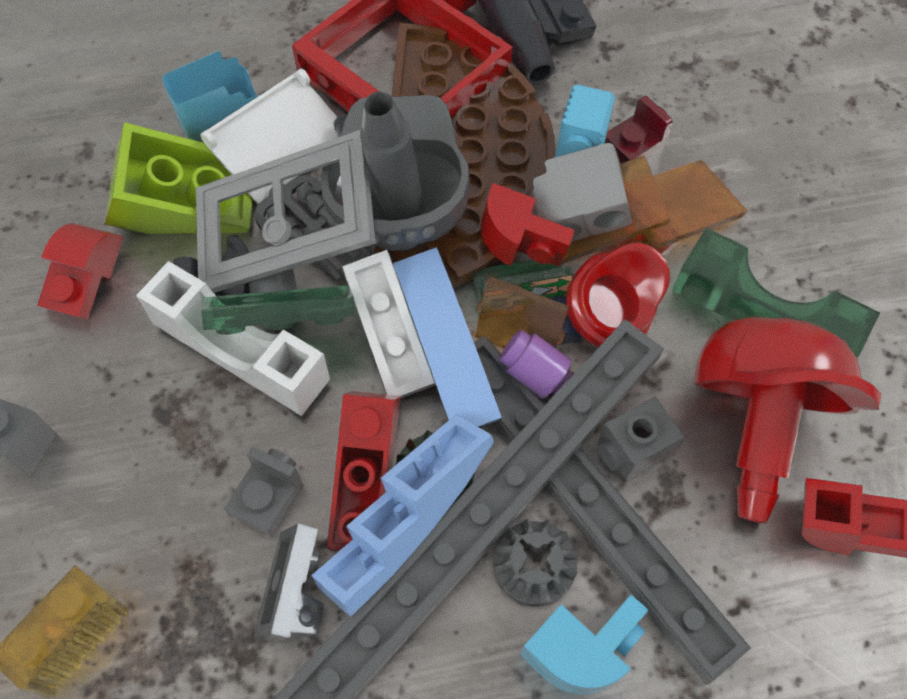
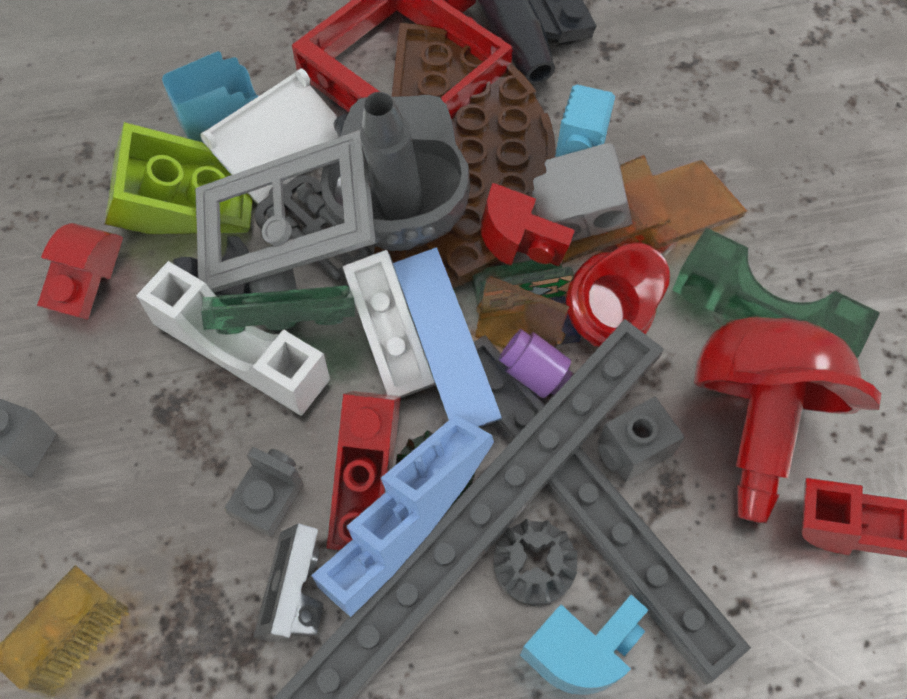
dark red bracket [604,95,673,171] -> none

